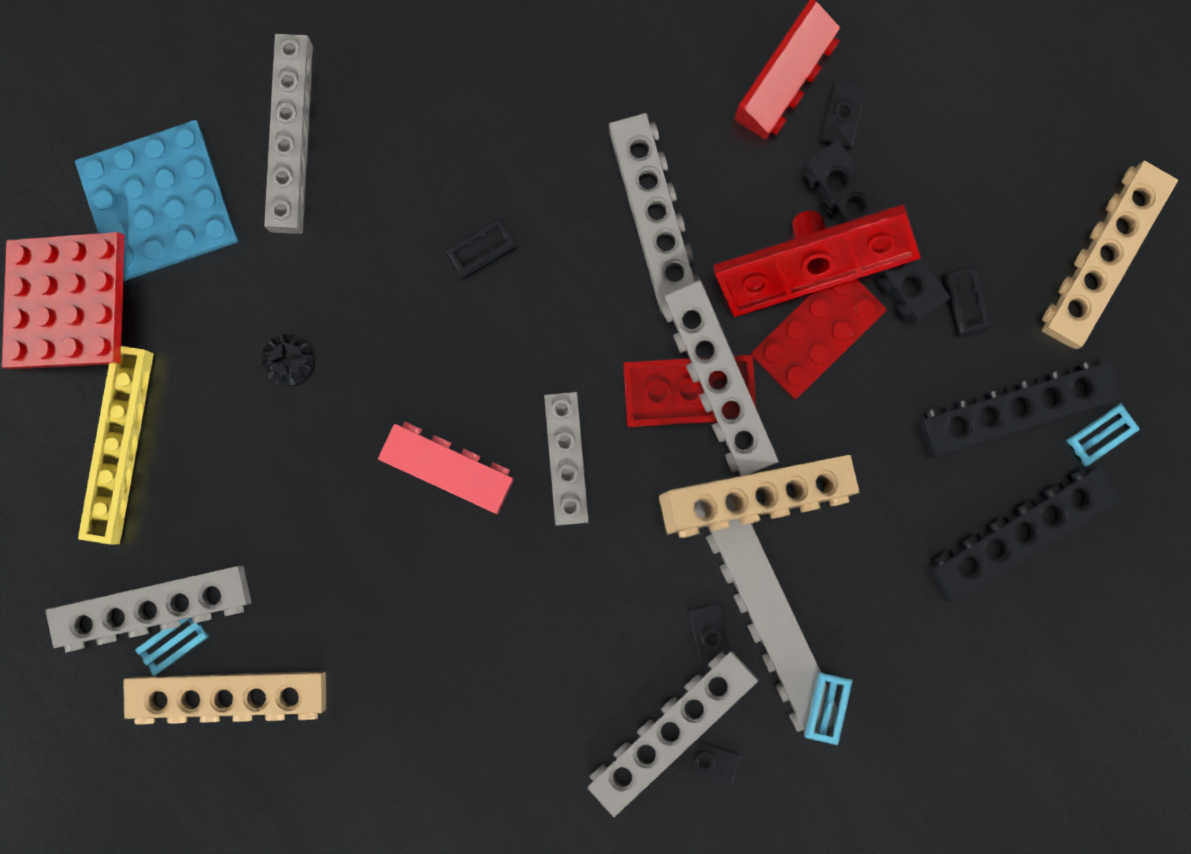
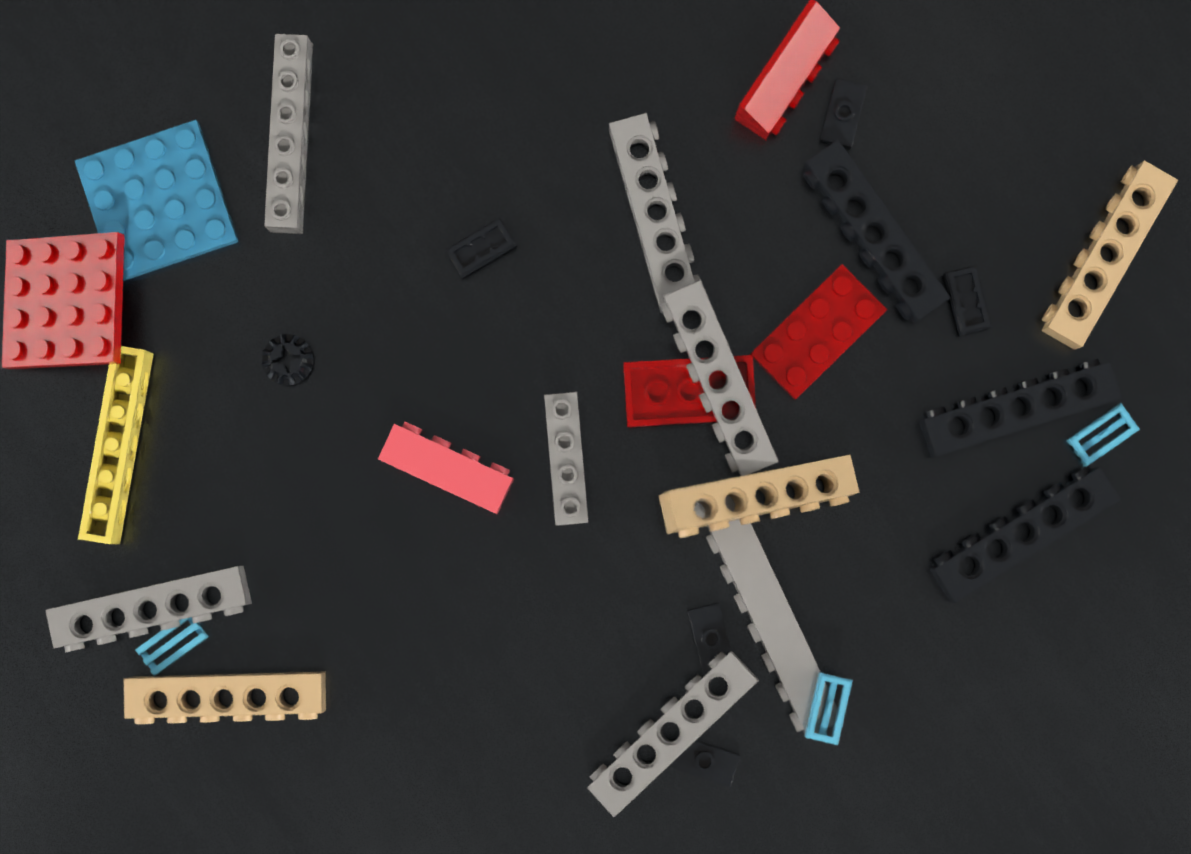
red plate [714,204,921,317] -> none

